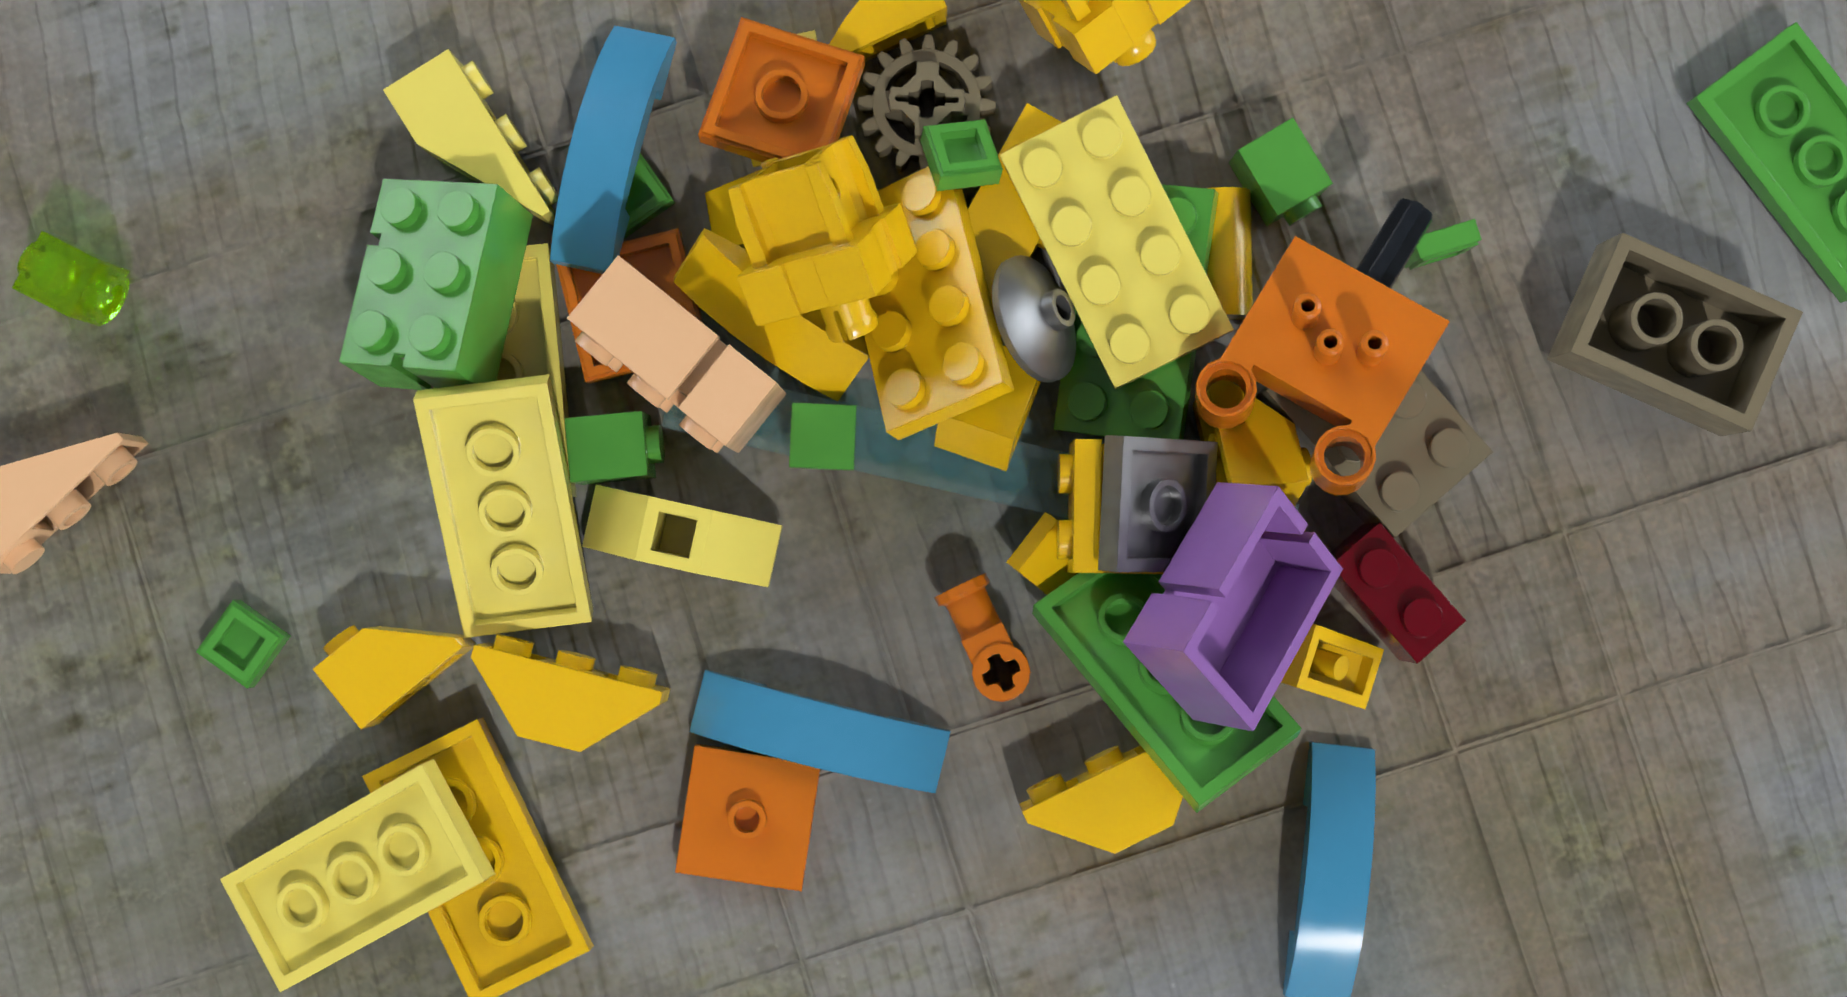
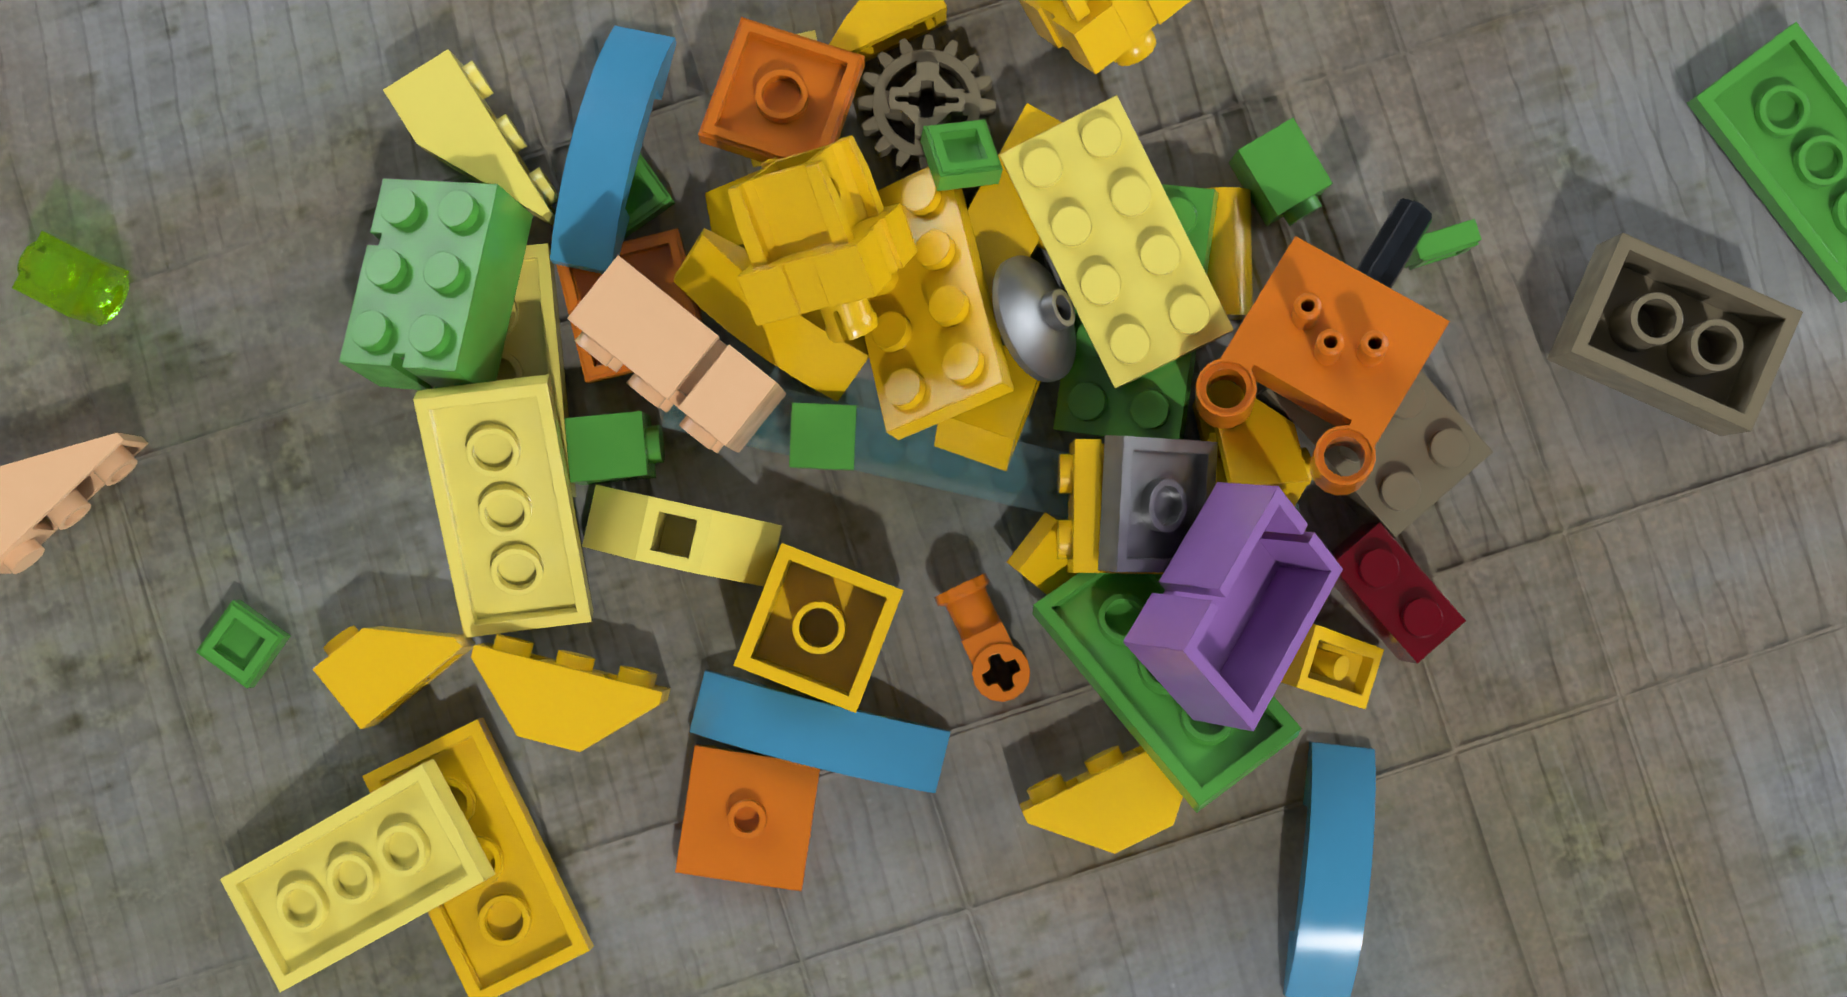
none -> yellow brick [733,543,904,713]

